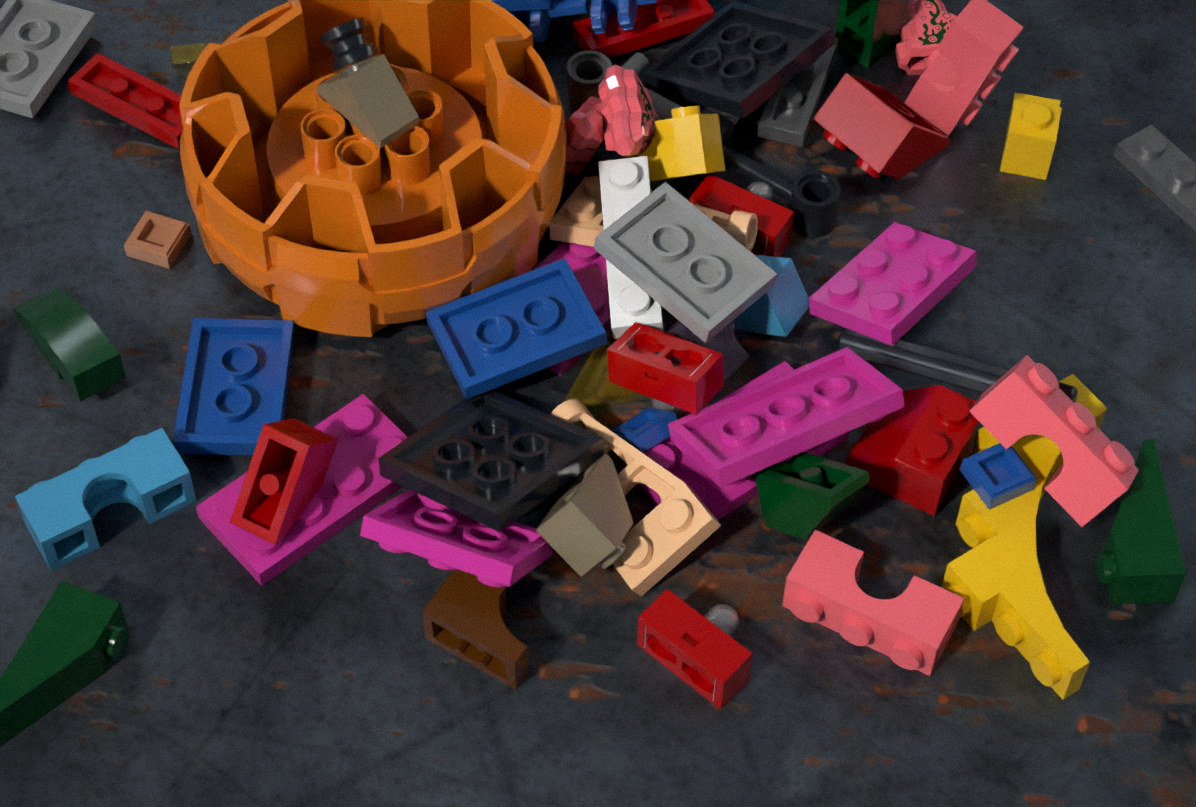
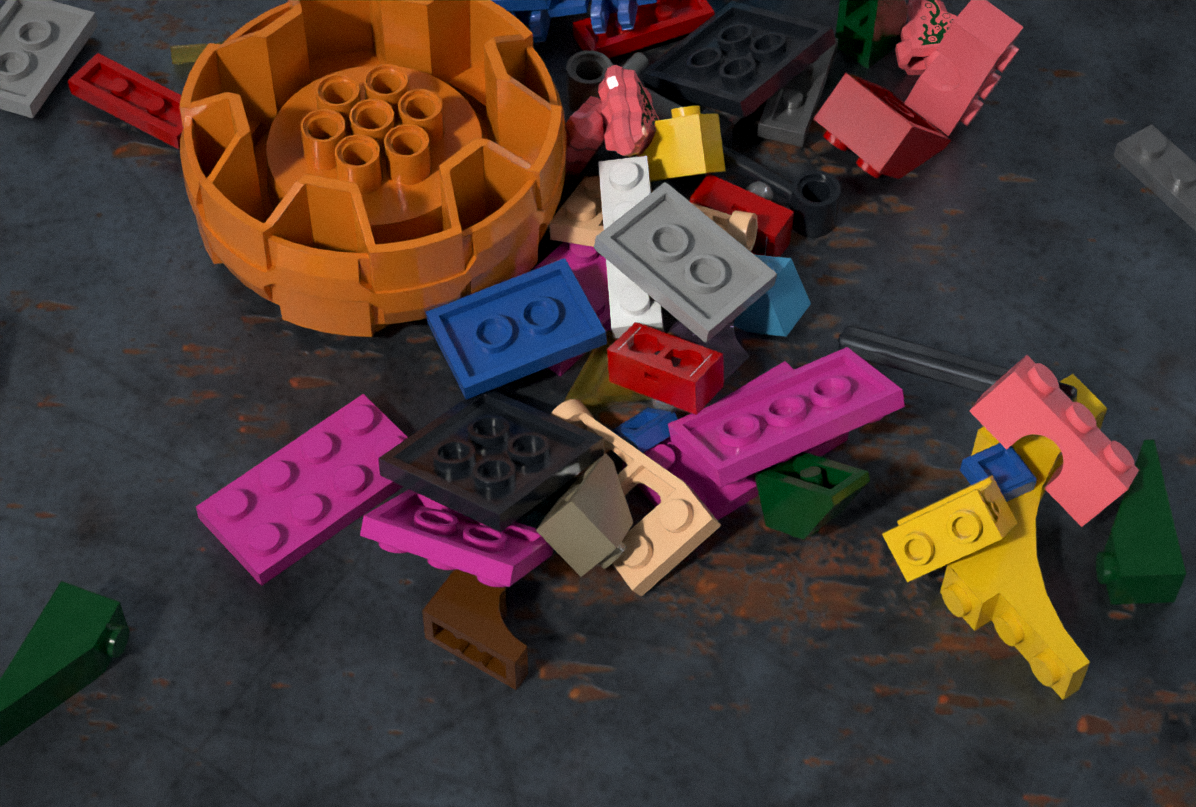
dark green slope [13,286,126,402] -> none
dark azure arch [15,428,197,571] -> none
nougat tile [124,211,192,269] -> none
blue plate [173,318,295,456] -> none
red slope [230,418,338,545] -> none
dark tan slope [317,54,419,148] -> none
black wheel [319,17,380,74] -> none
red piece [637,589,753,710] -> none
coral arch [782,530,965,676] -> none
dark pink plate [809,222,977,346] -> none
red slope [844,385,982,516] -> none
yellow arch [1000,92,1062,180] -> none
none -> yellow hinge [882,475,1017,582]

